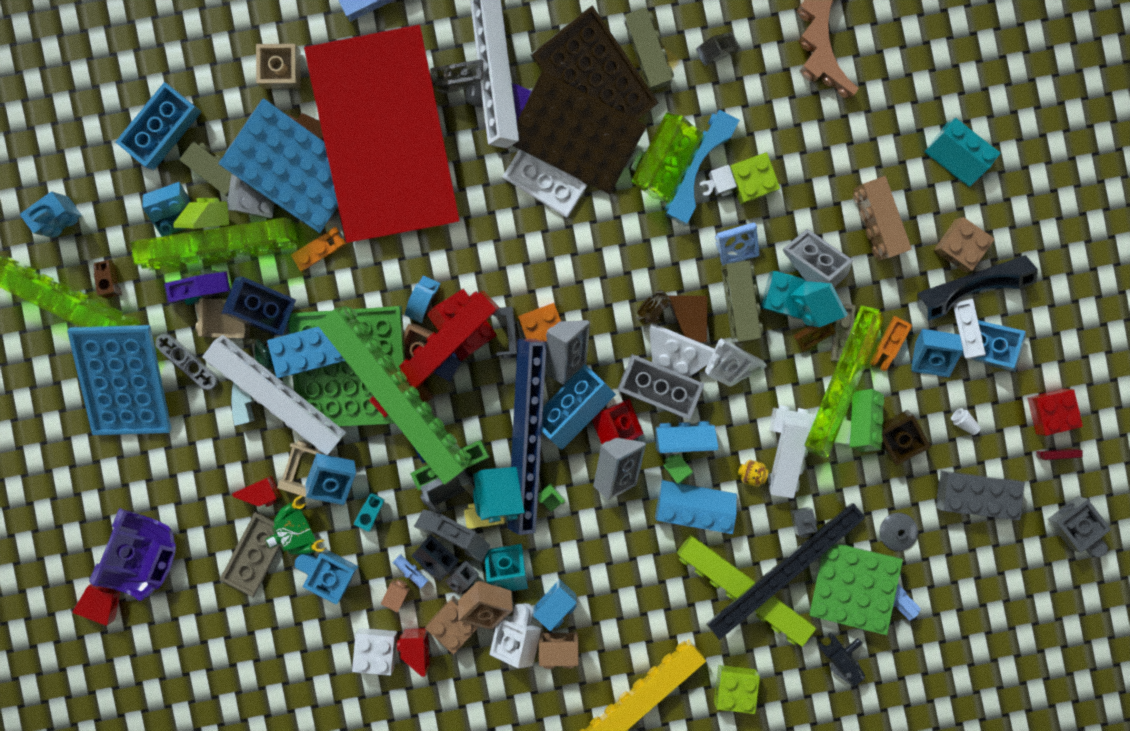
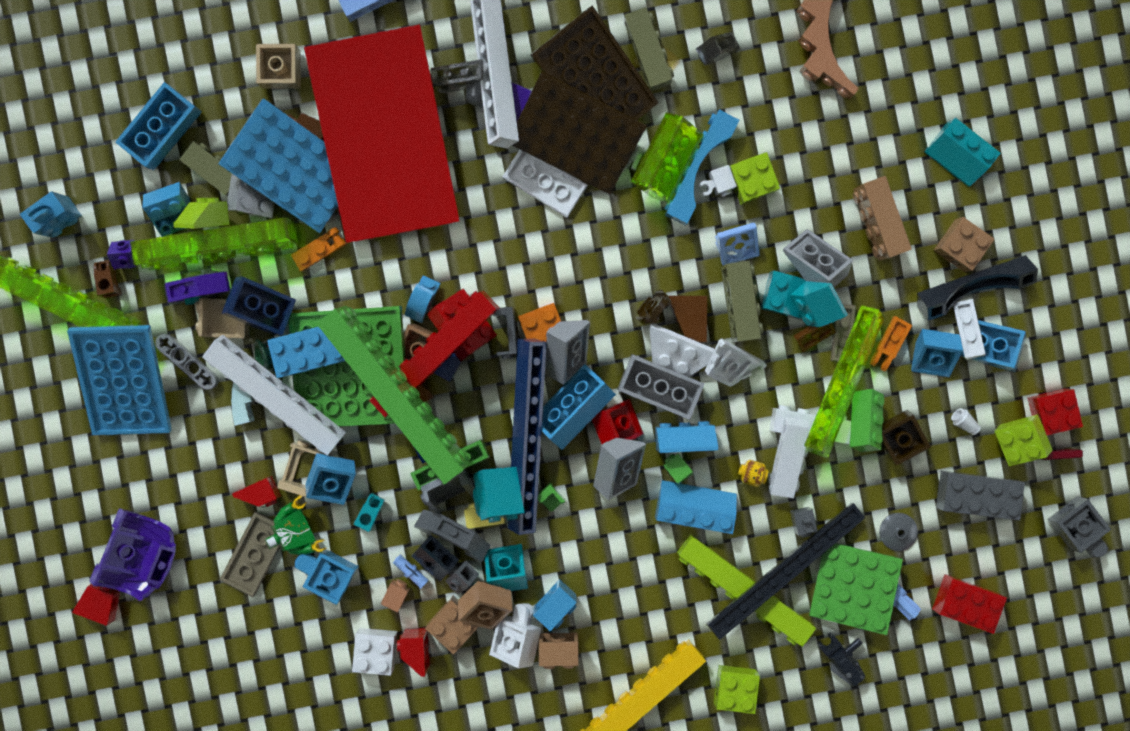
none -> dark purple brick [107,240,142,269]
none -> red brick [932,574,1007,634]
none -> lime brick [995,414,1052,466]

